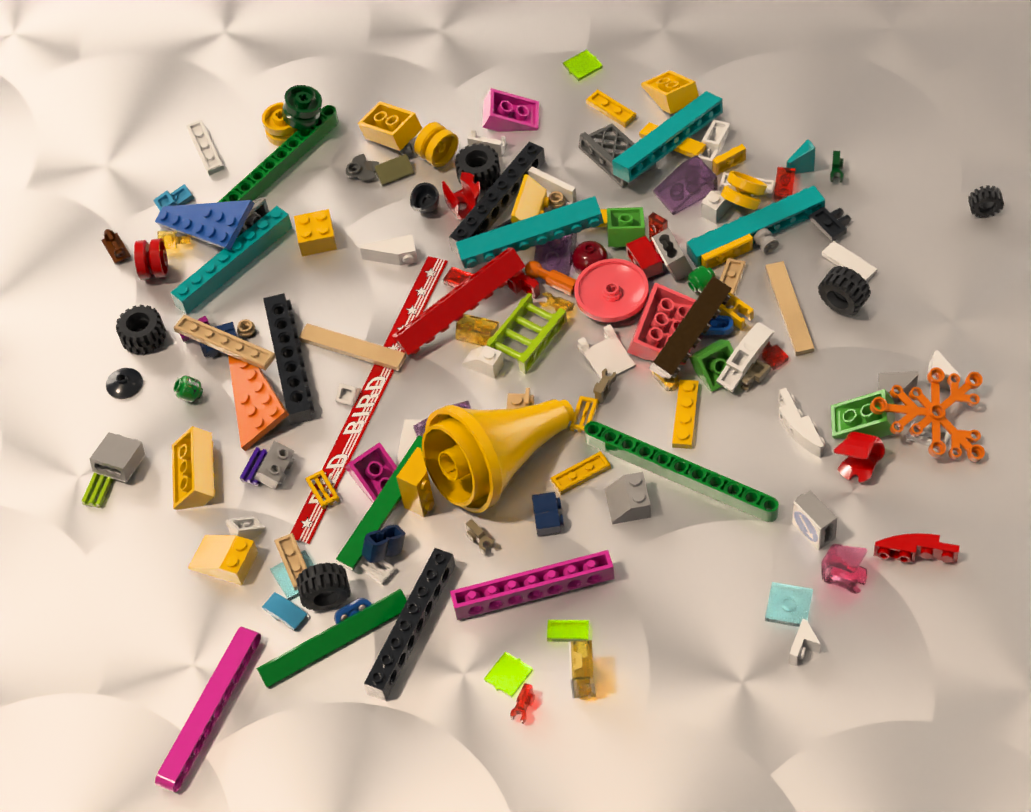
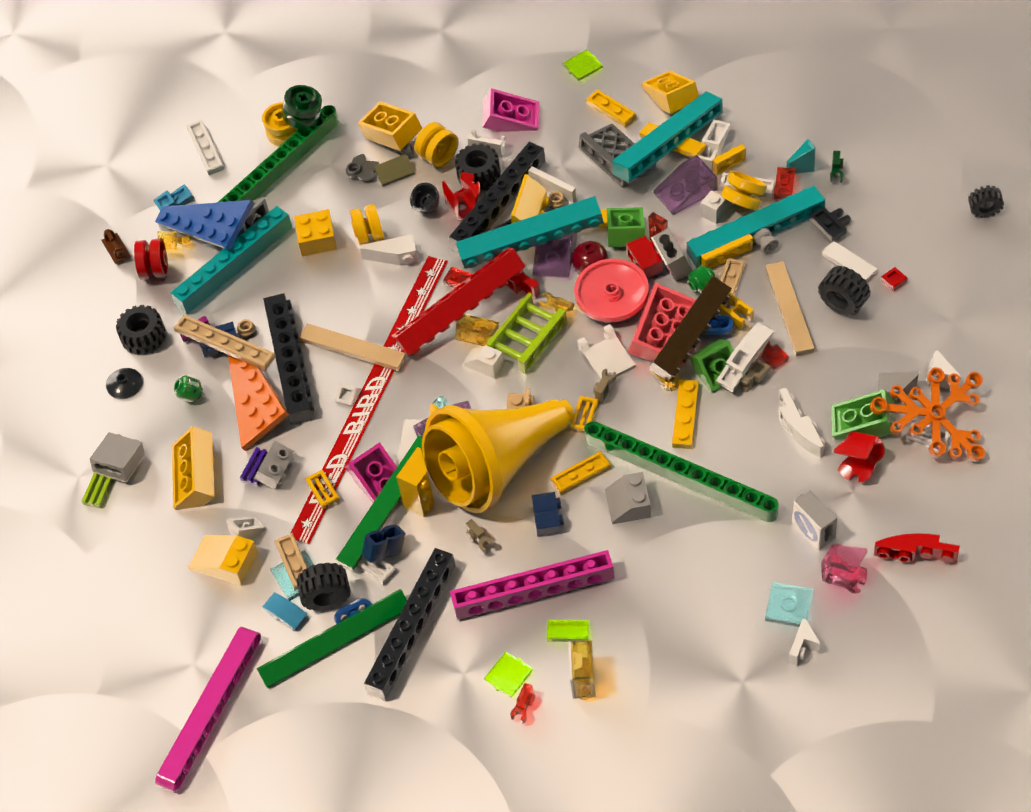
orange piece [525,260,576,296] -> none
none -> yellow wheel [350,204,385,245]
none -> clear light blue arm [429,396,447,413]
none -> red tile [881,267,908,291]

